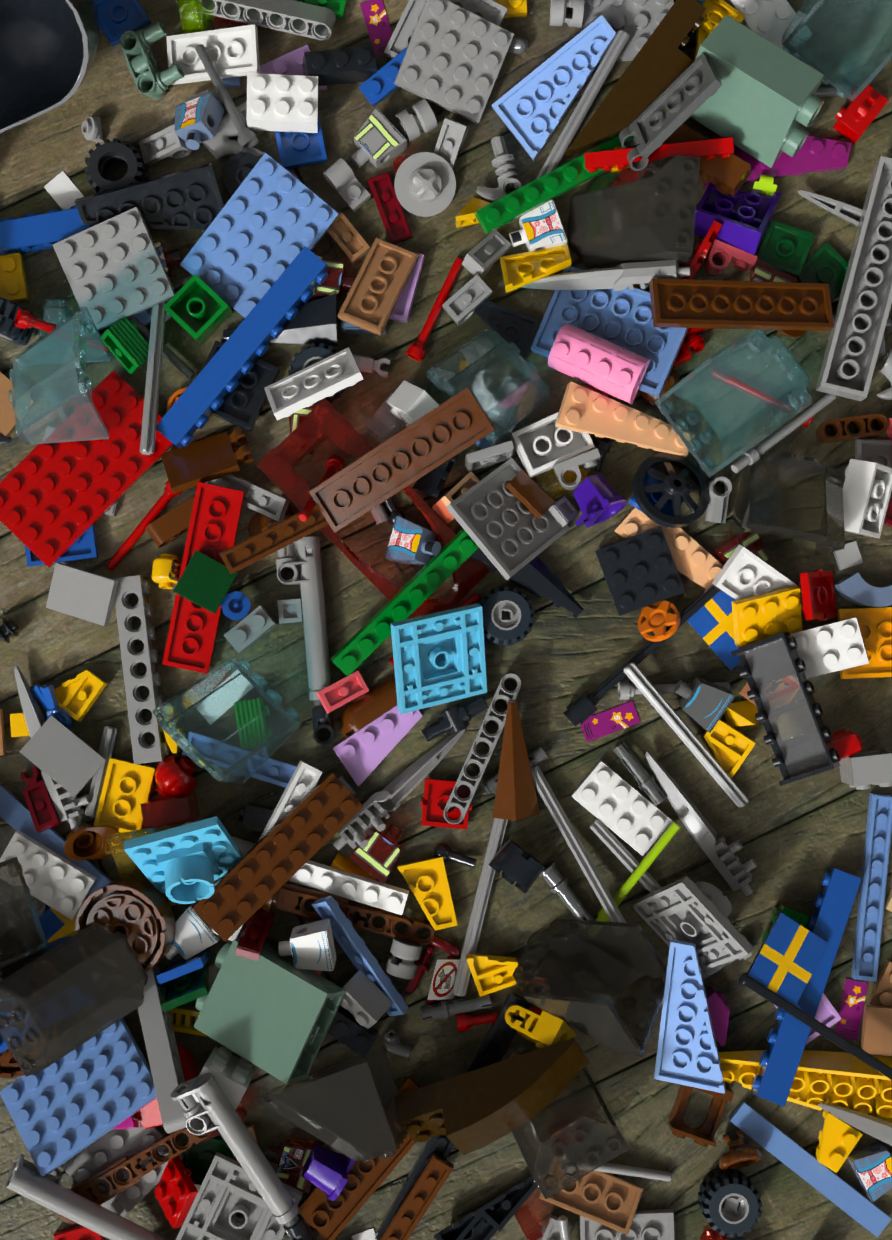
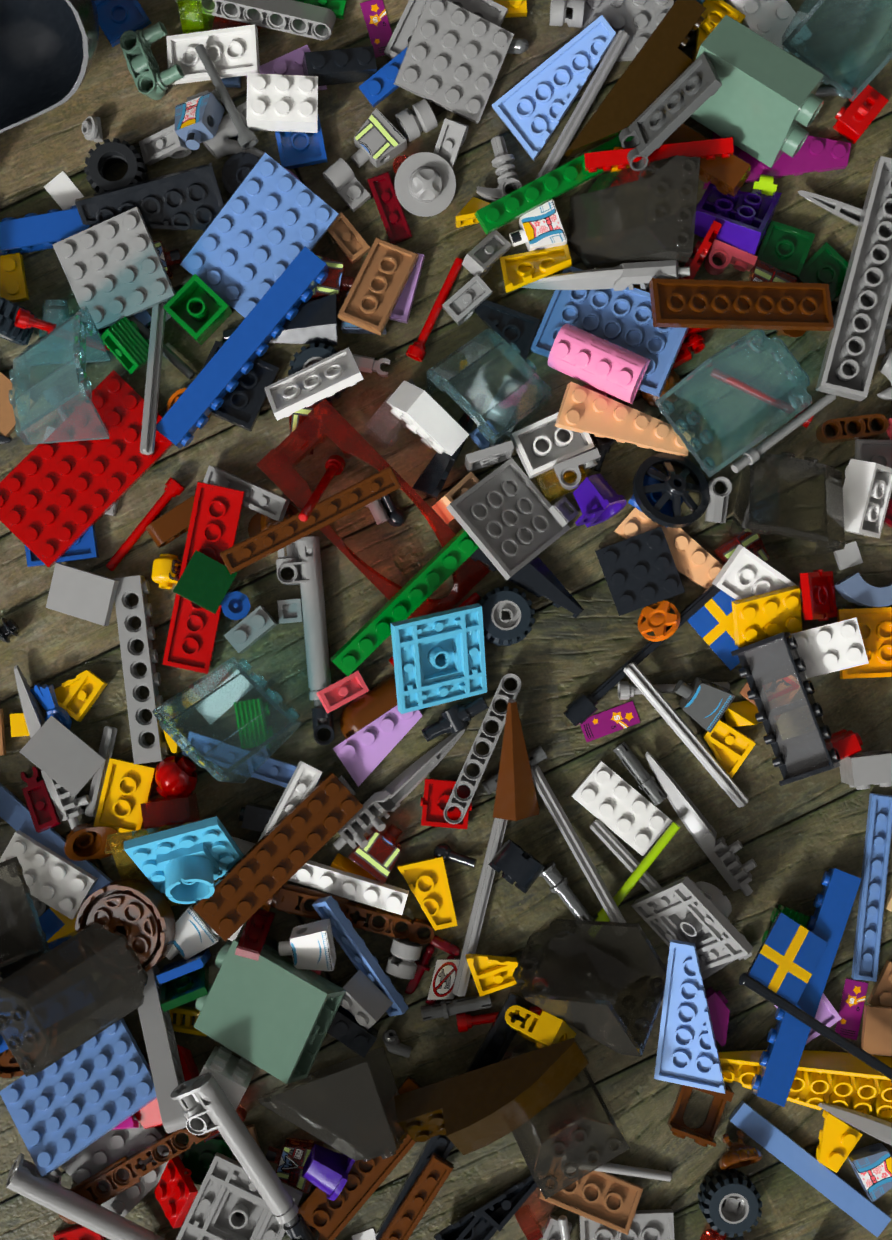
reddish brown tile [161,428,254,494] -> none
reddish brown plate [309,387,496,533] -> none
torso [384,516,441,565] -> none
reddish brown tile [505,470,555,519] -> none

